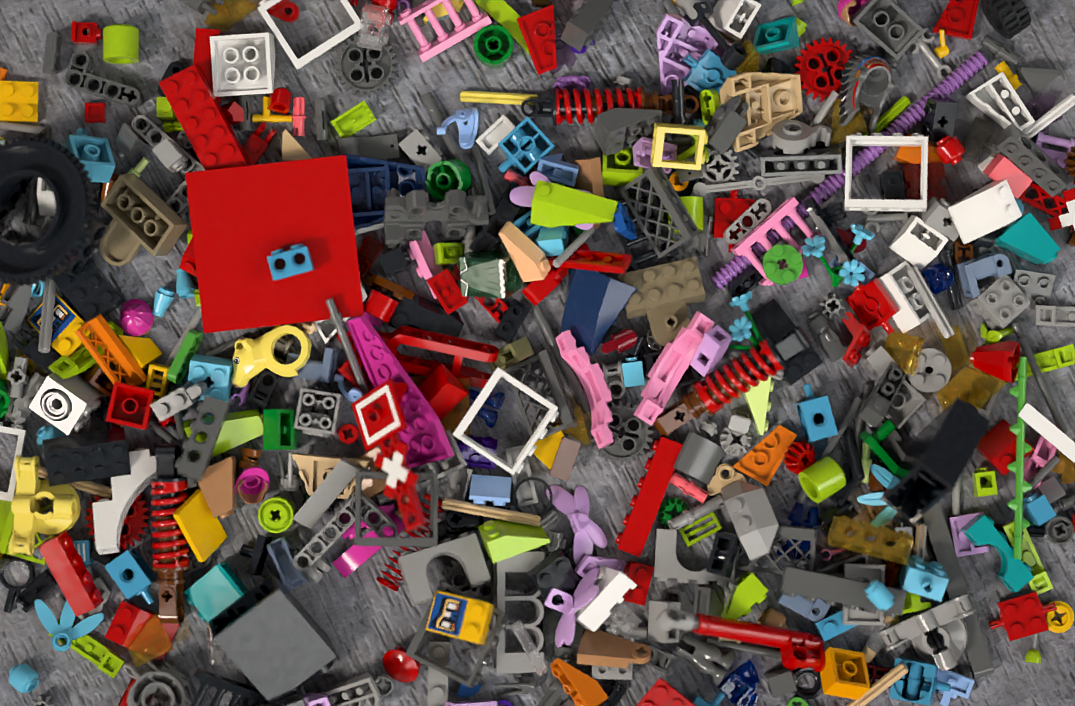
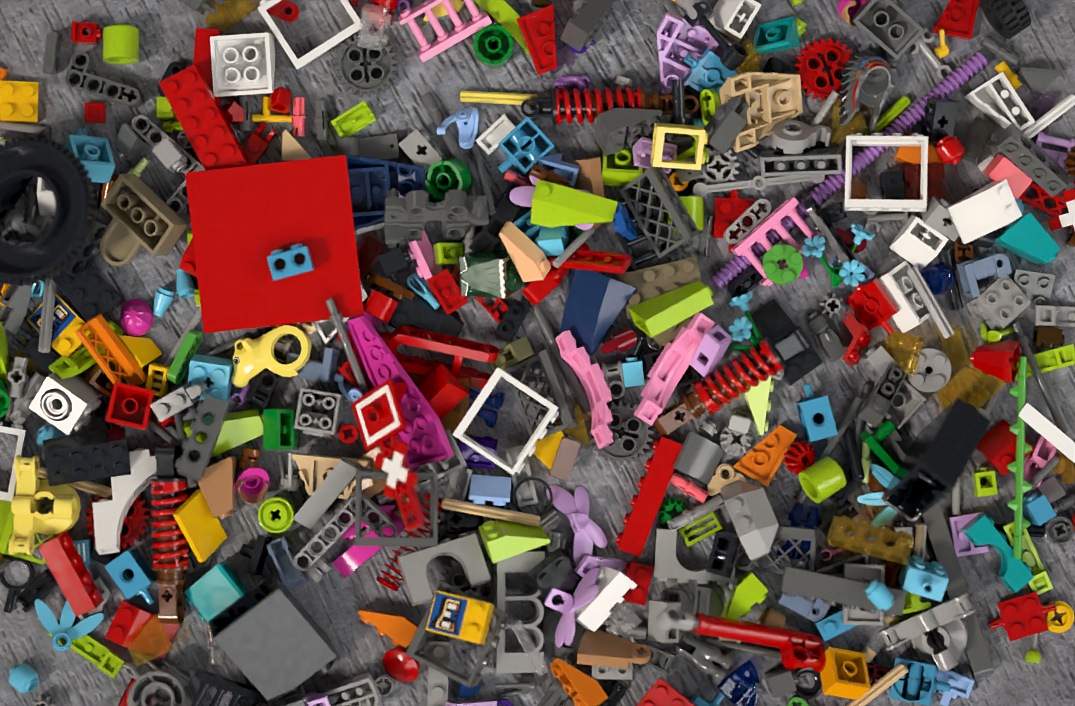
none -> orange slope [358,609,419,649]
none -> medium azure piece [407,273,441,310]
none -> reddish brown pin [529,163,570,187]
none -> lime slope [628,281,714,338]
none -> clear orange wheel [851,181,867,199]
none -> dark brown brick [1032,326,1065,349]

